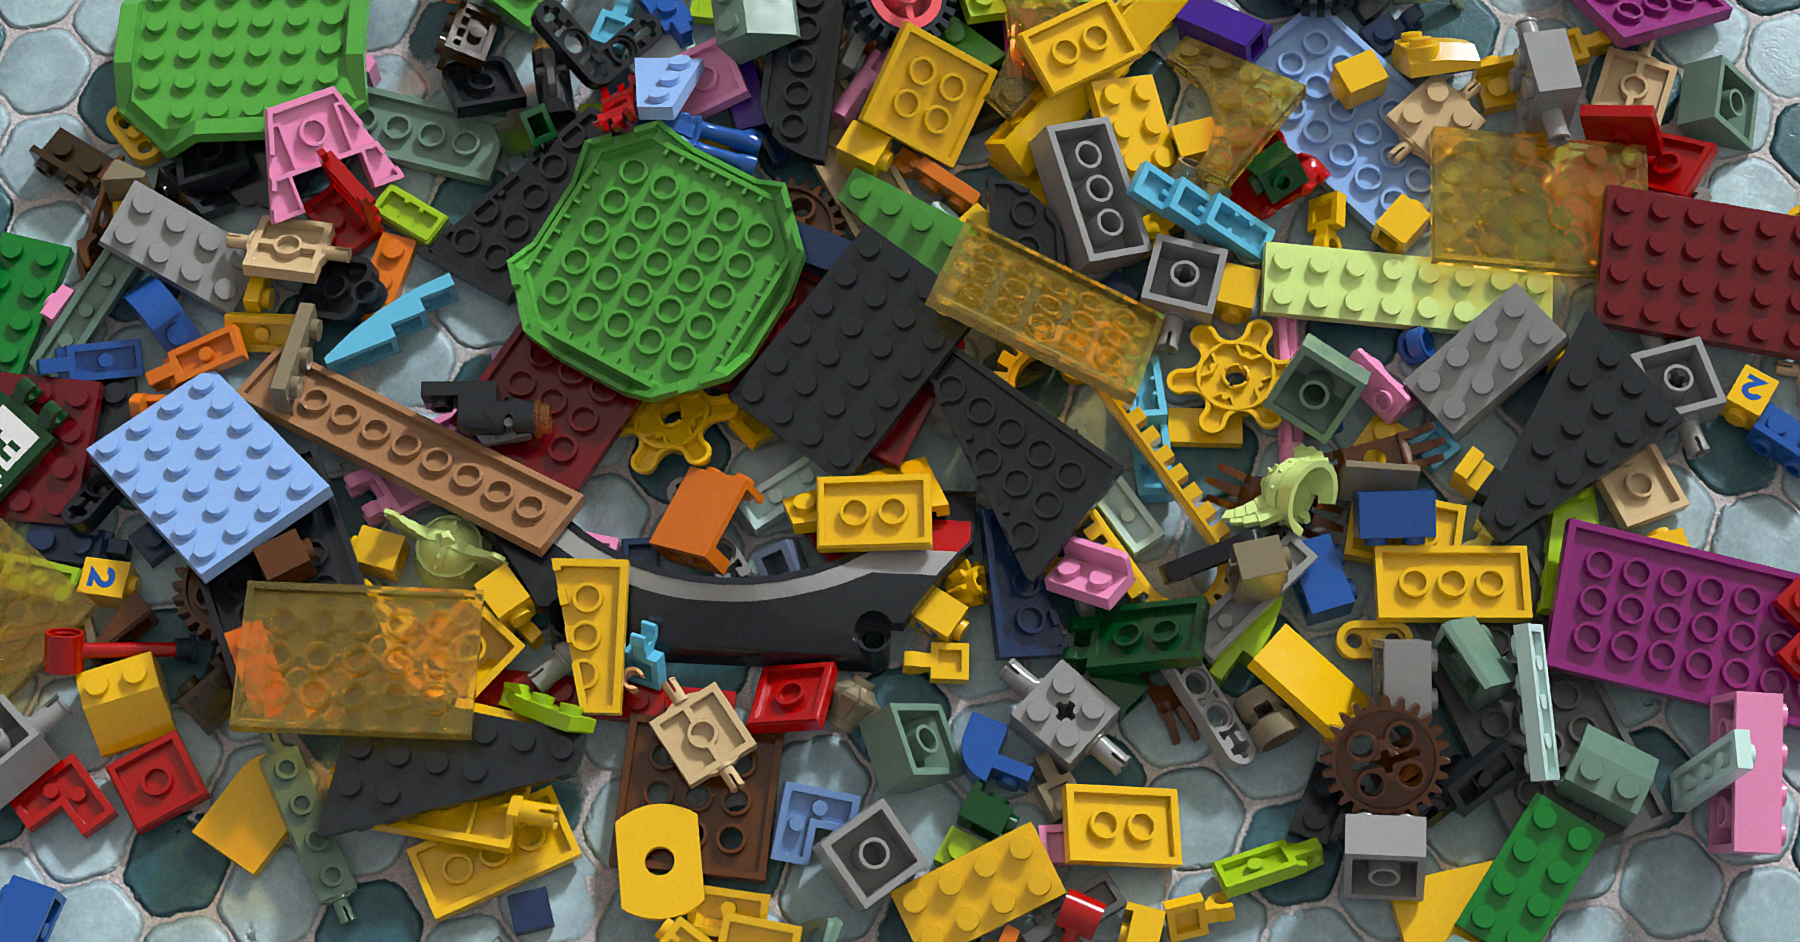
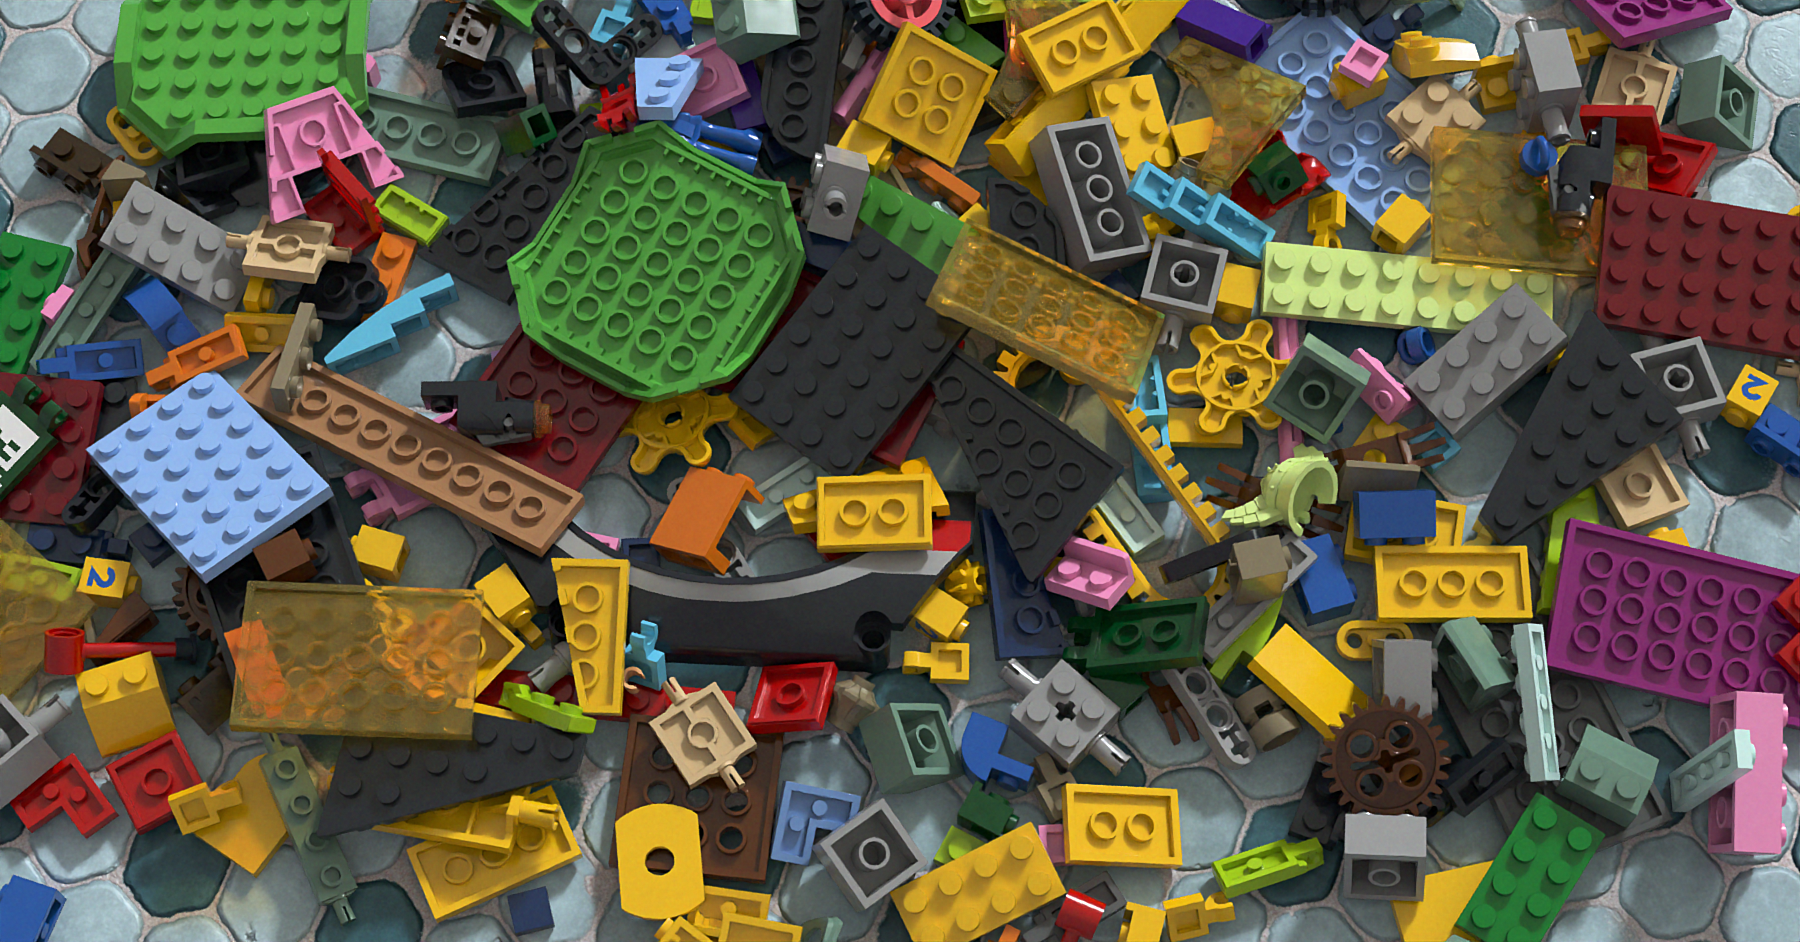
yellowish green helmet [384,508,509,595] -> none
sand blue brick [751,539,809,576] -> none
yellow leg [1448,446,1501,507] -> none
none -> yellow plate [168,778,243,835]
none -> light grey brick [800,144,870,242]
none -> bright pink plate [1338,38,1389,88]
none -> blue tile [1519,135,1558,177]
none -> black plate [1547,117,1617,239]

